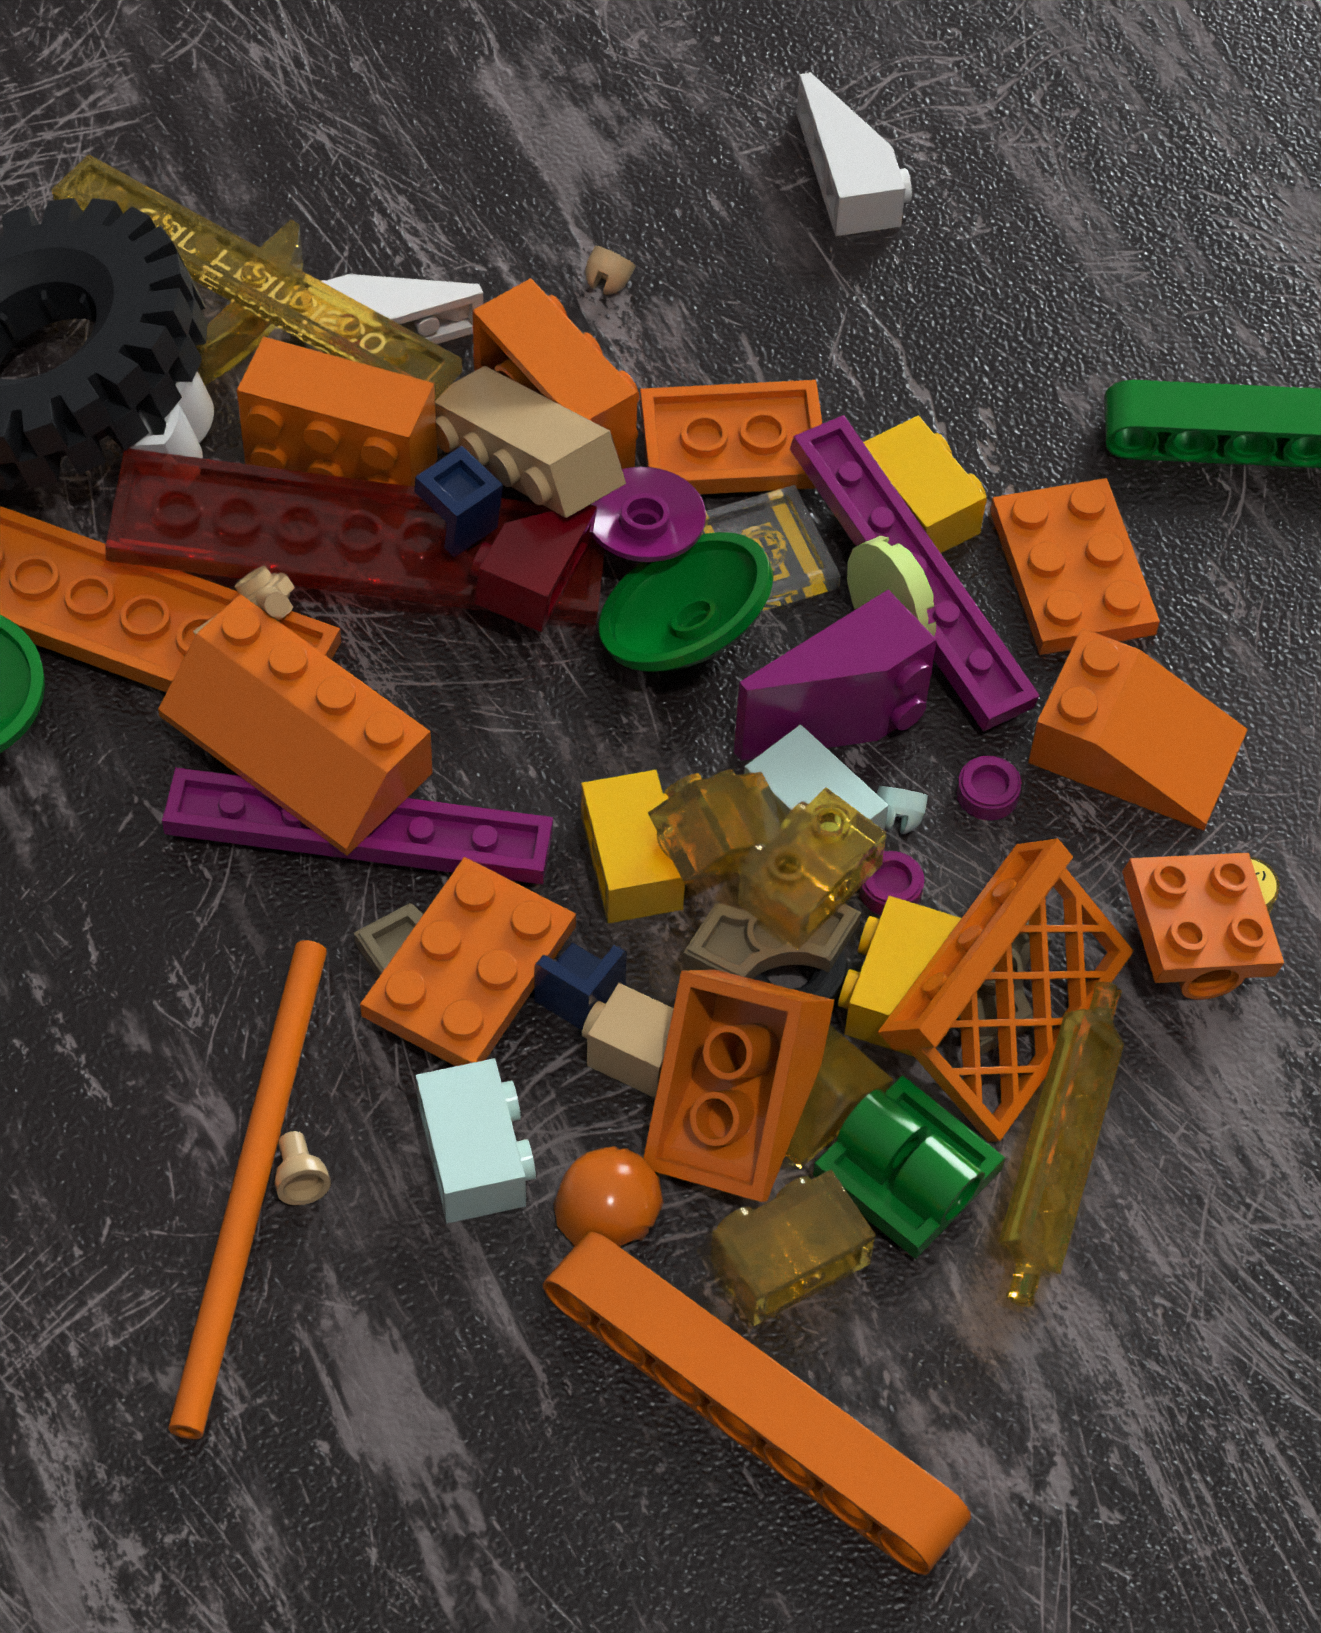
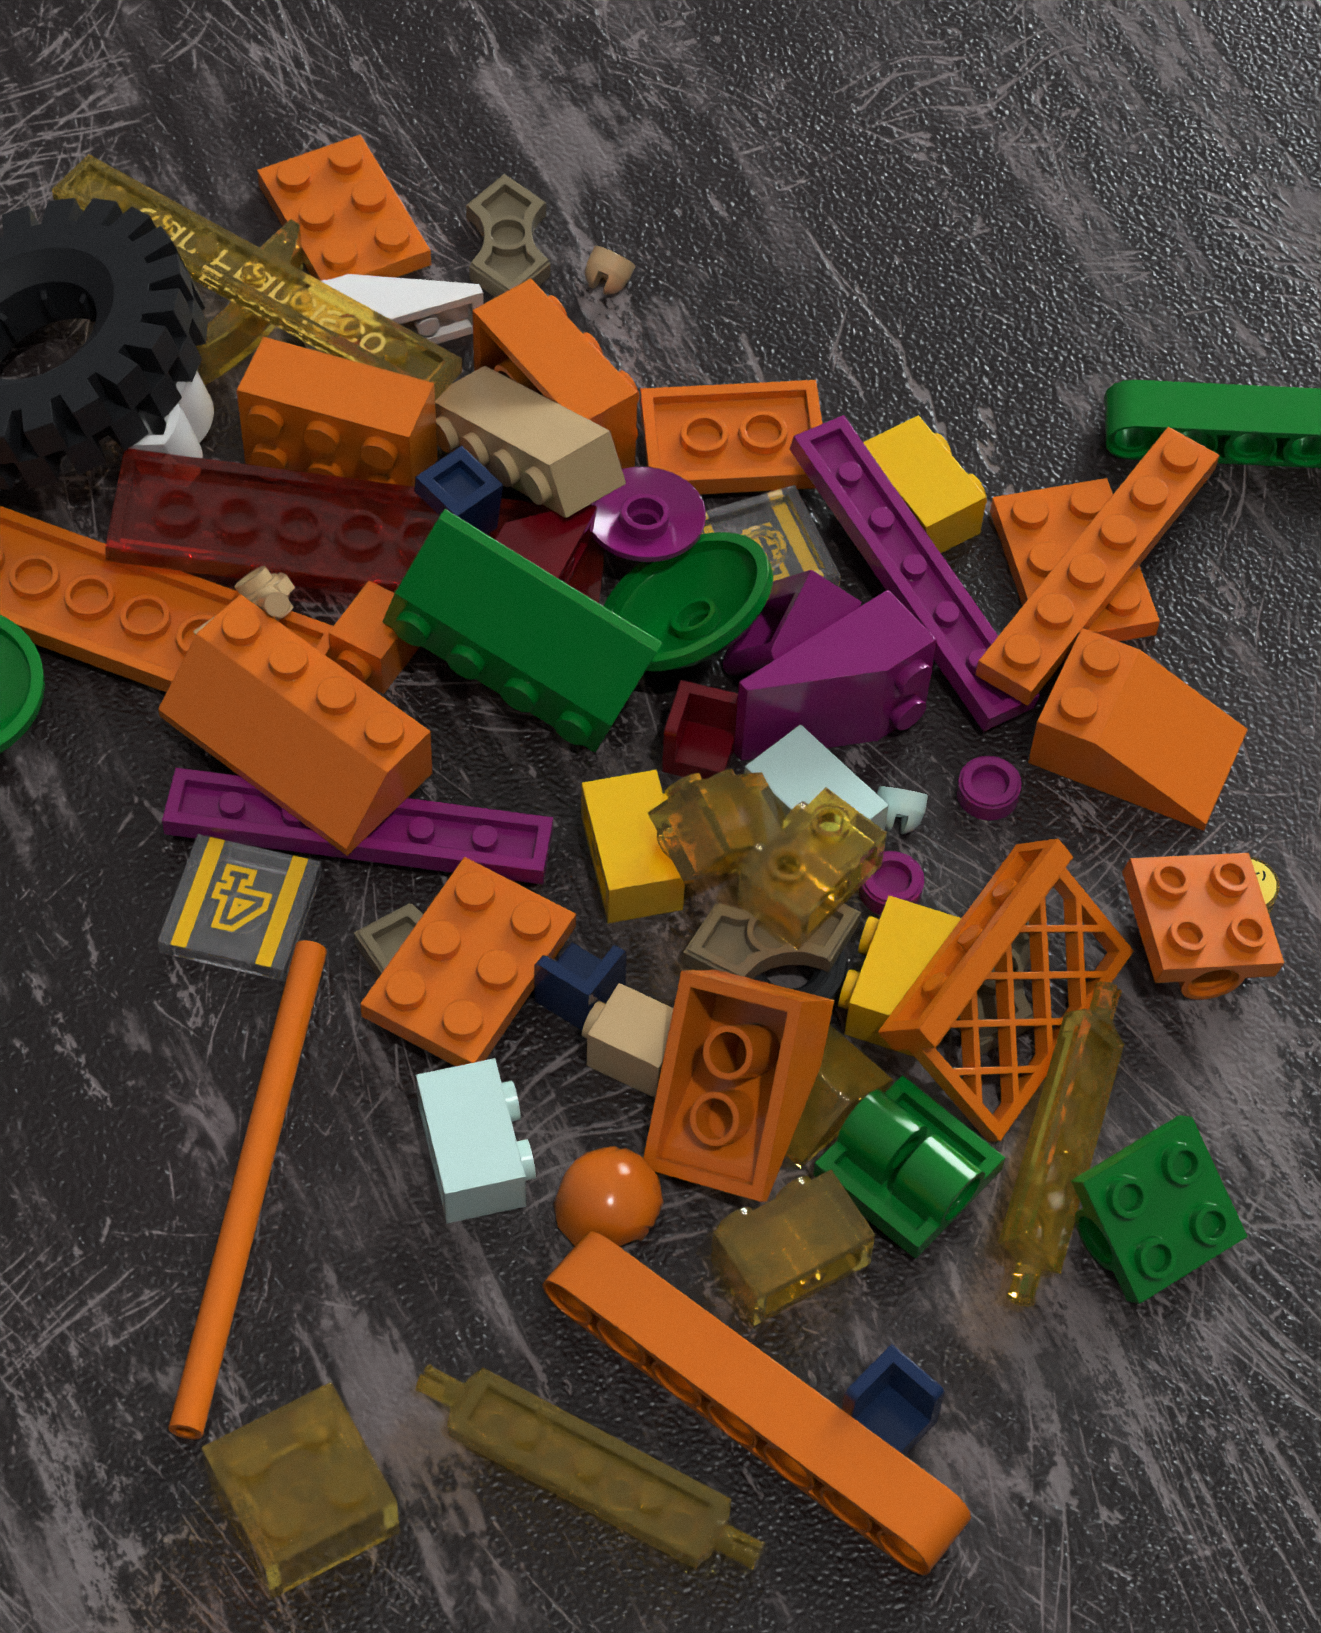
tan piece [275,1131,331,1205] -> none
white slope [797,73,912,236] -> none
yellowish green tile [847,536,936,636] -> none
none -> clear tile [158,834,322,982]
none -> clear yellow brick [201,1382,400,1599]
none -> orange plate [257,134,431,282]
none -> orange brick [328,581,420,694]
none -> green slope [382,509,662,753]
none -> clear yellow plate [415,1364,766,1571]
none -> dark tan tile [466,174,550,298]
none -> dark red panel [662,680,738,787]
none -> magenta tile [723,570,862,676]
none -> dark blue panel [841,1344,945,1456]
none -> orange plate [975,427,1220,706]
none -> green plate [1071,1115,1248,1304]

